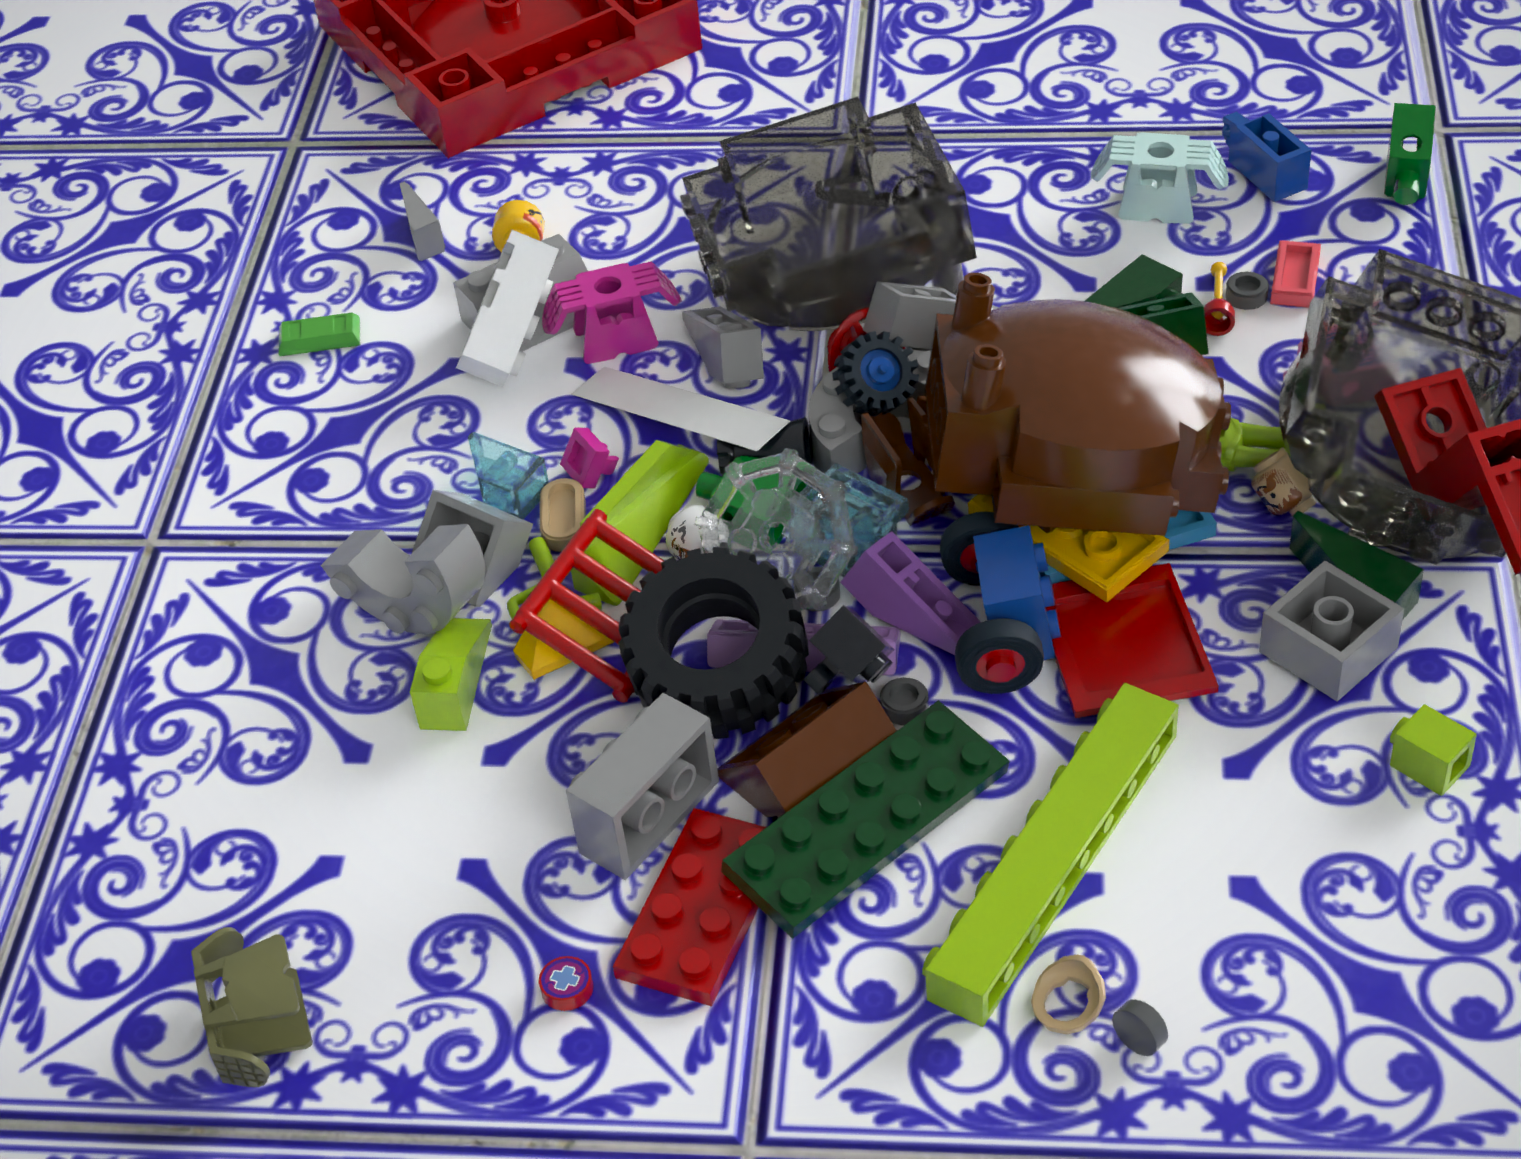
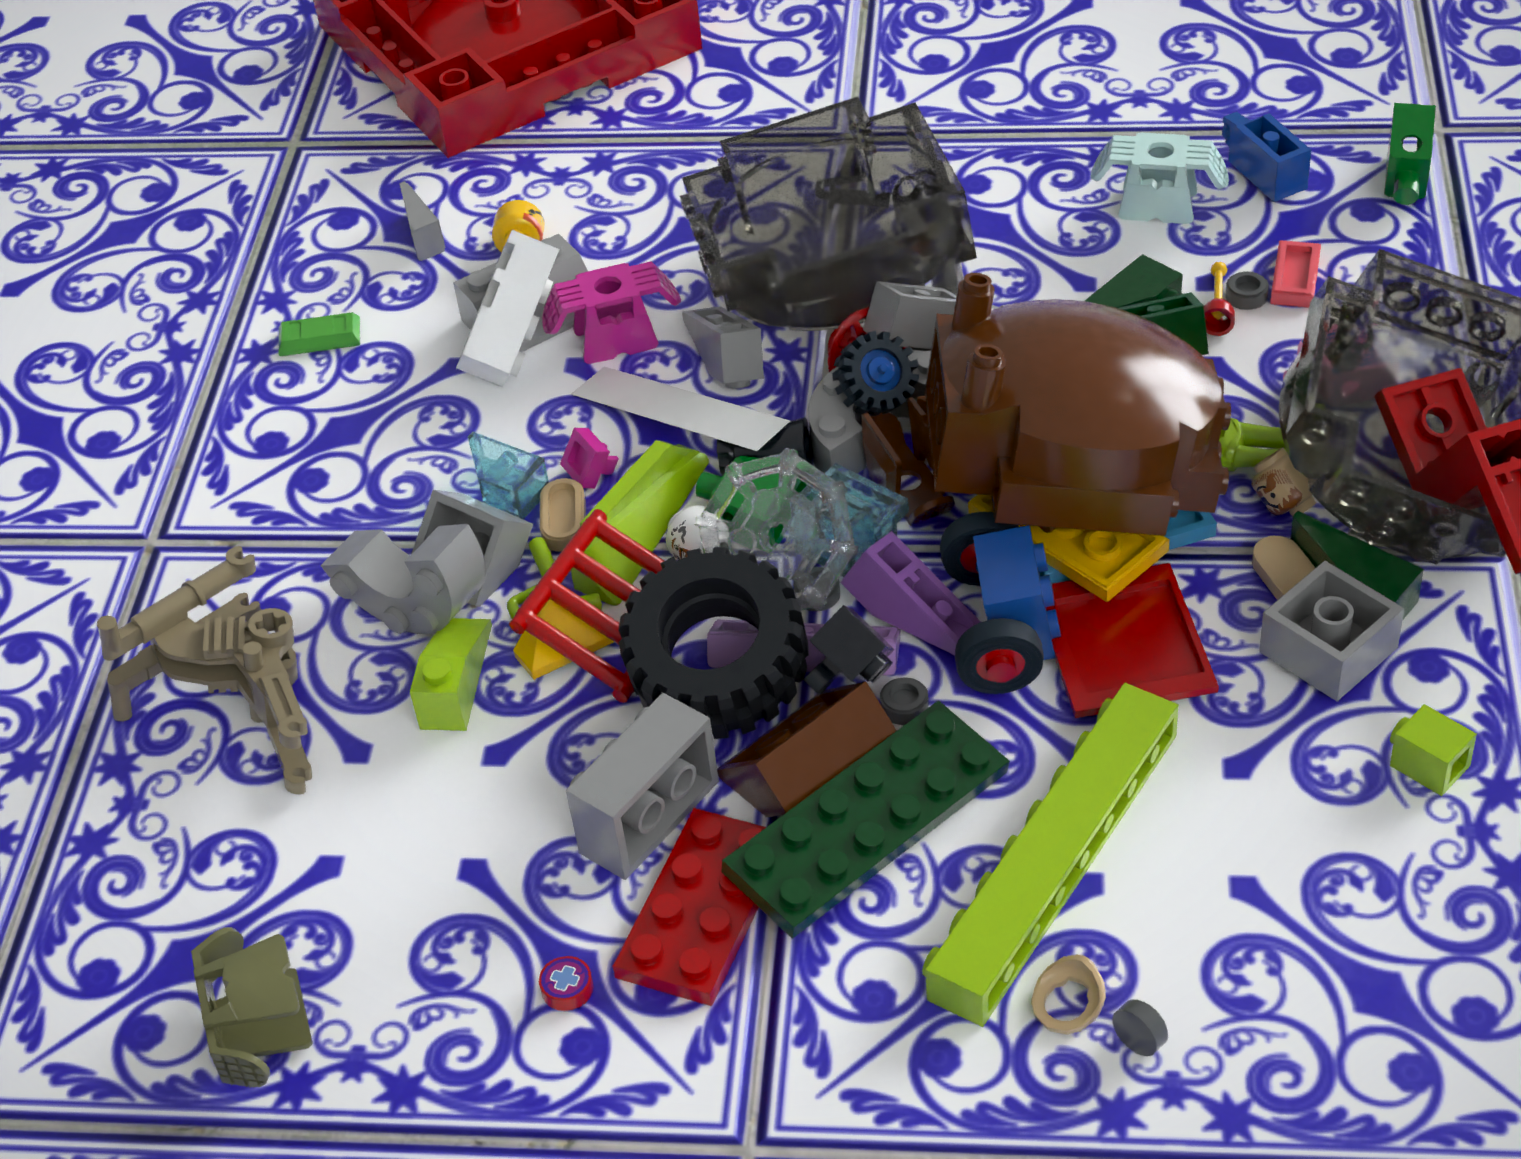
none -> dark tan piece [97,546,312,795]
none -> tan tile [1252,536,1315,600]

